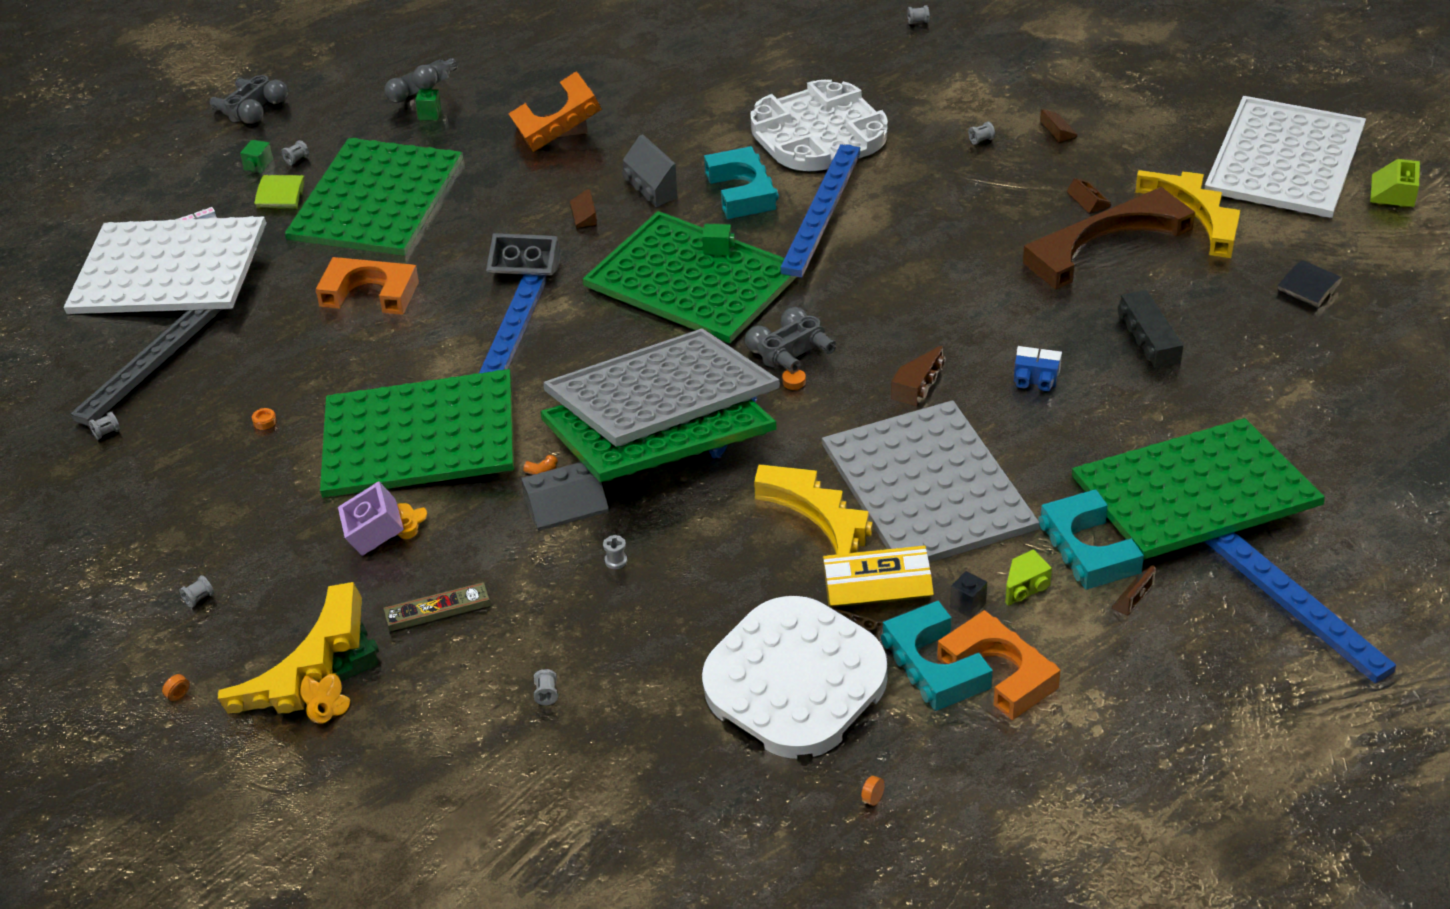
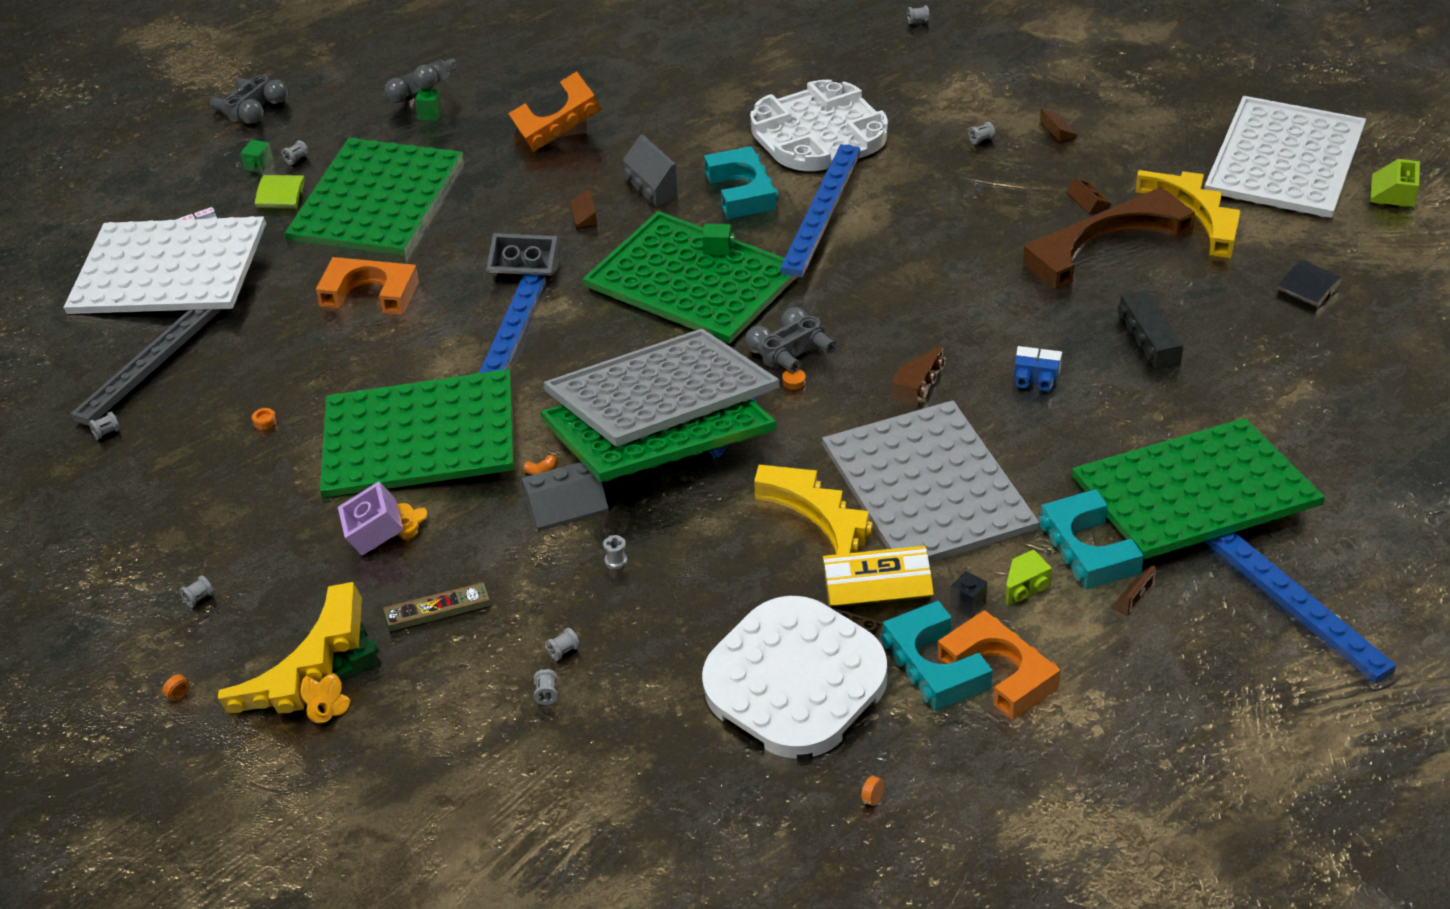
none -> light grey bush [545,628,580,661]

